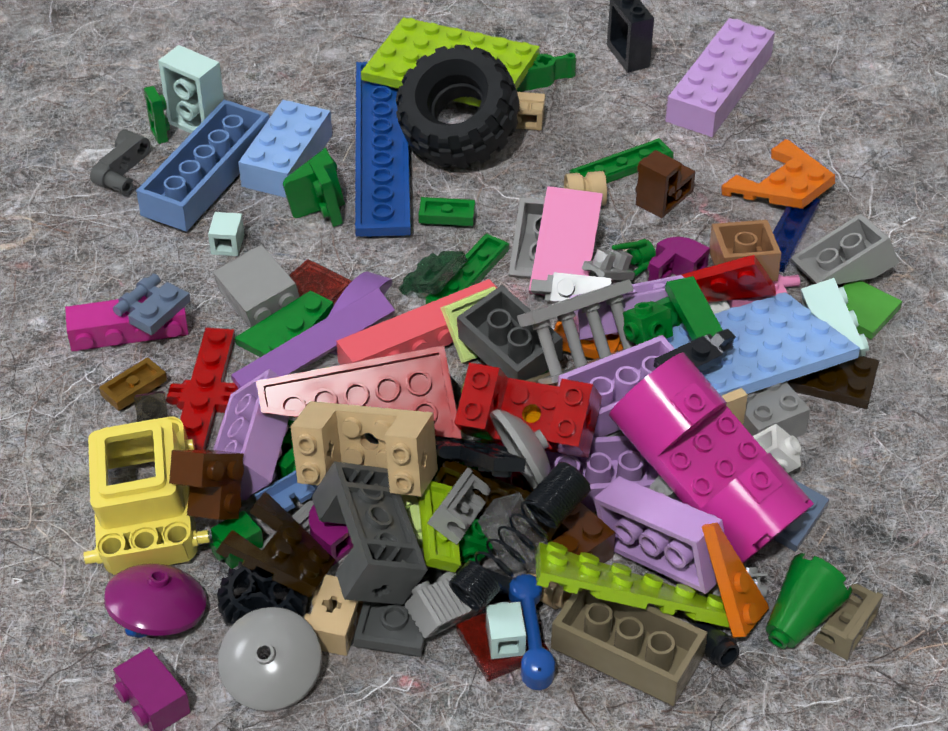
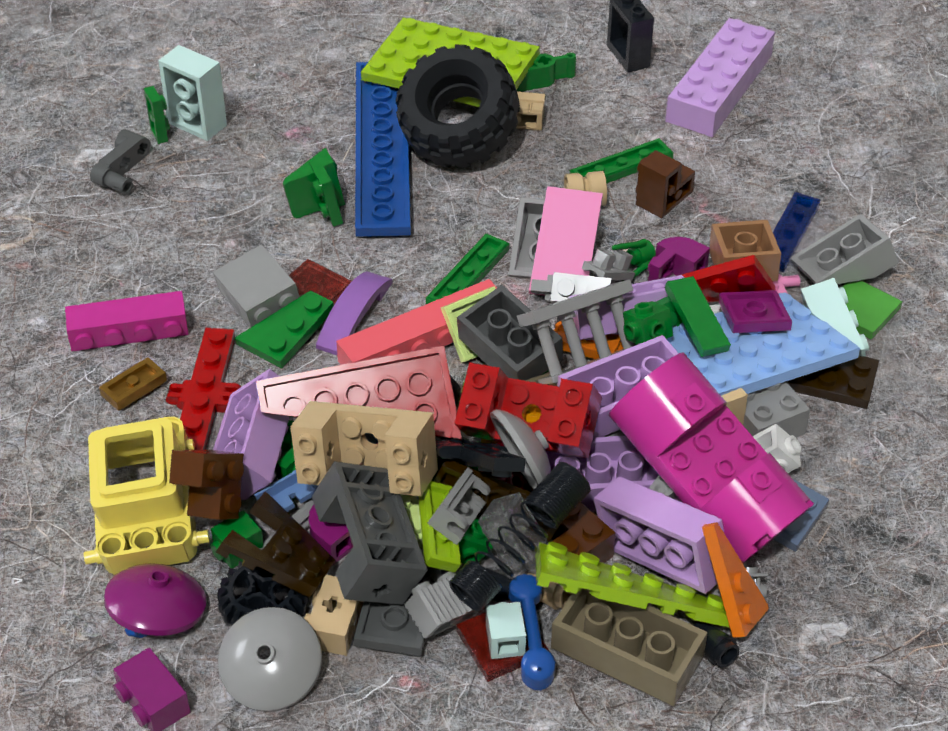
sand blue plate [113,273,191,335] -> none
clear smoke bracket [134,391,169,422] -> none
medium blue brick [136,99,269,232] -> none
light aqua brick [208,212,244,256] -> none
medium lavender tile [231,288,395,389] -> none
light blue brick [238,100,332,198] -> none
clear green plate [399,251,468,295] -> none
green plate [418,197,475,226] -> none
black hinge [653,329,736,373] -> none
orange wing [721,139,835,209] -> none
green cone [766,553,853,649] -> none
dark tan hinge [814,584,883,660] -> none
none -> magenta tile [719,290,792,333]

